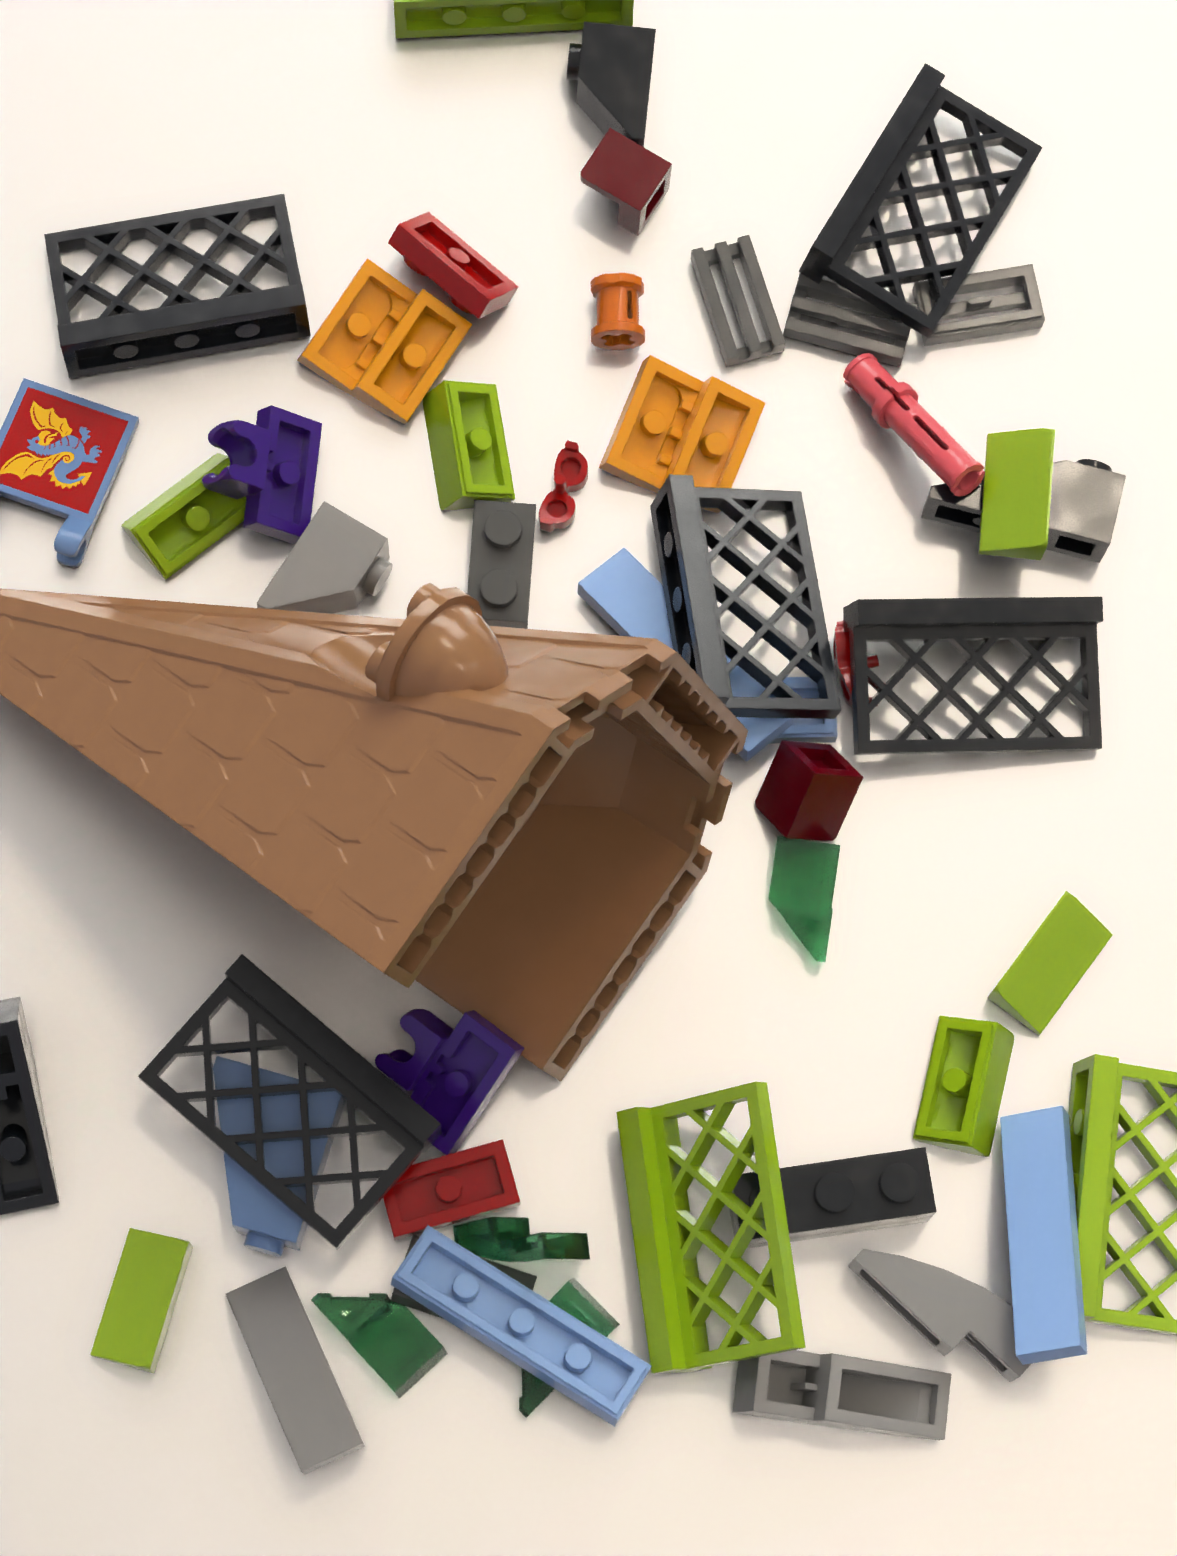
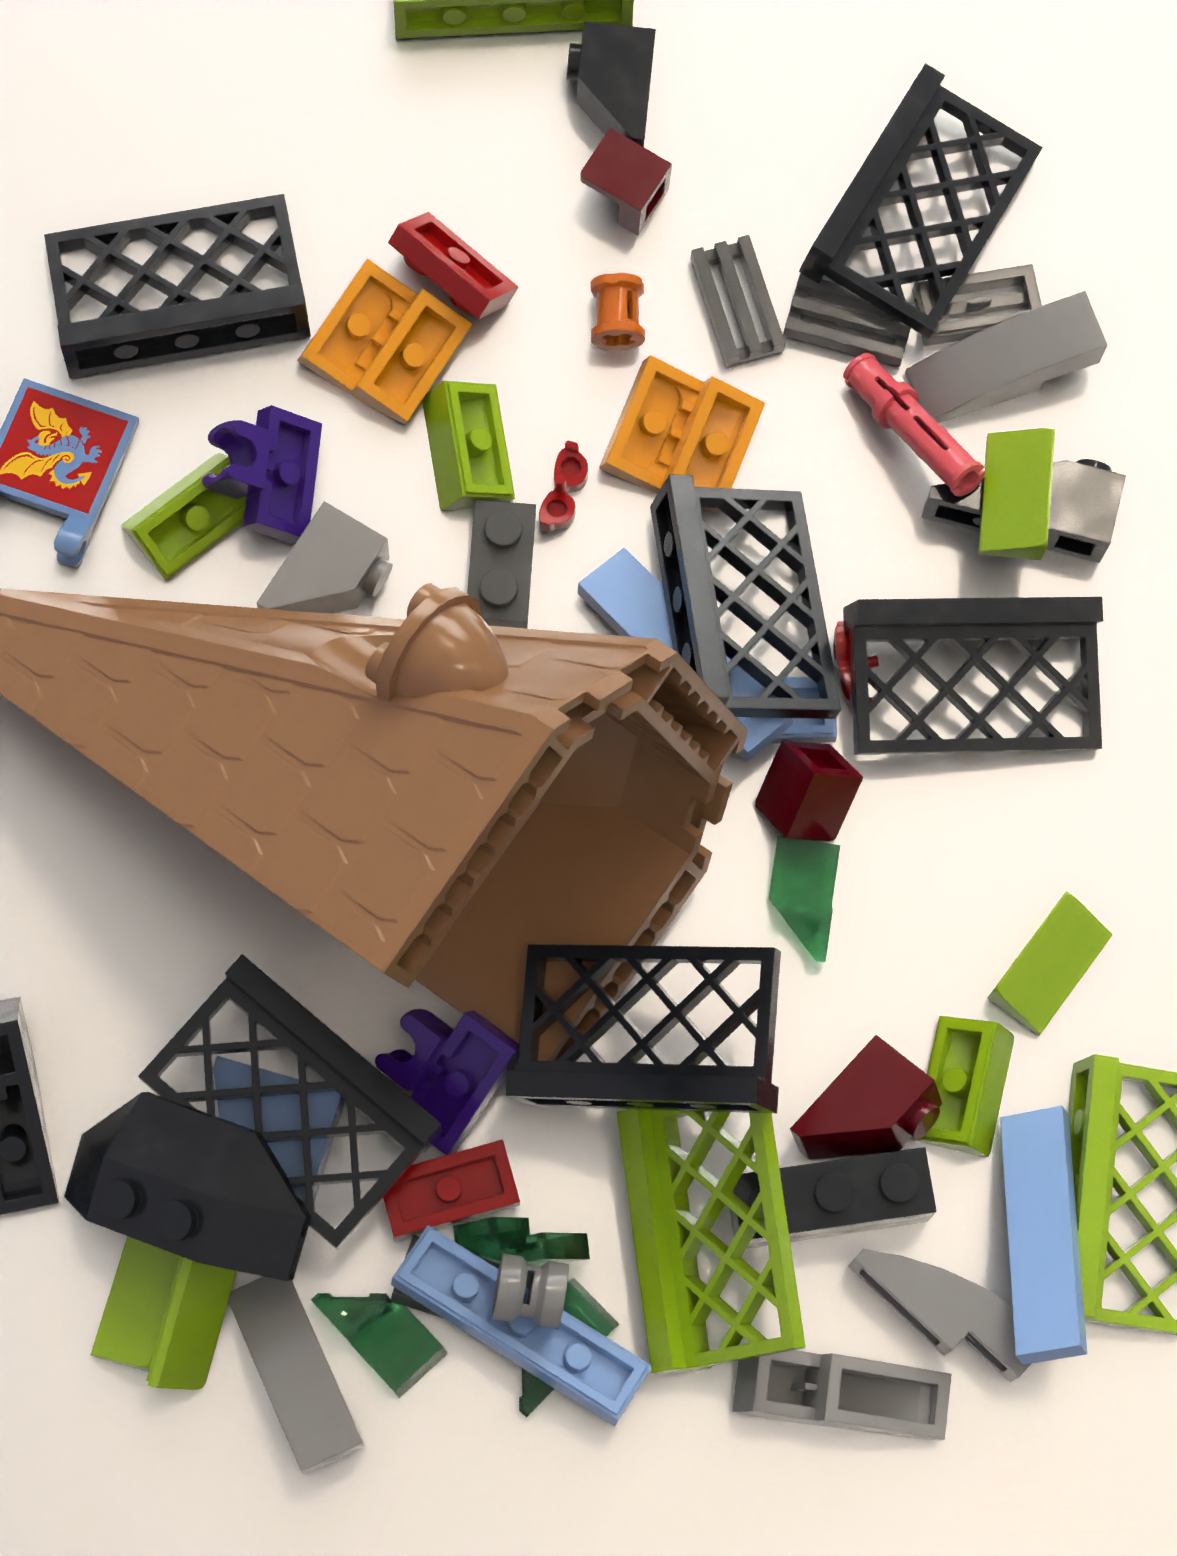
none -> black wedge [64,1092,312,1281]
none -> lime slope [146,1257,236,1390]
none -> light grey wheel [491,1253,569,1330]
none -> black fence [505,944,781,1114]
none -> dark red slope [790,1035,942,1160]
none -> light grey slope [905,290,1108,423]

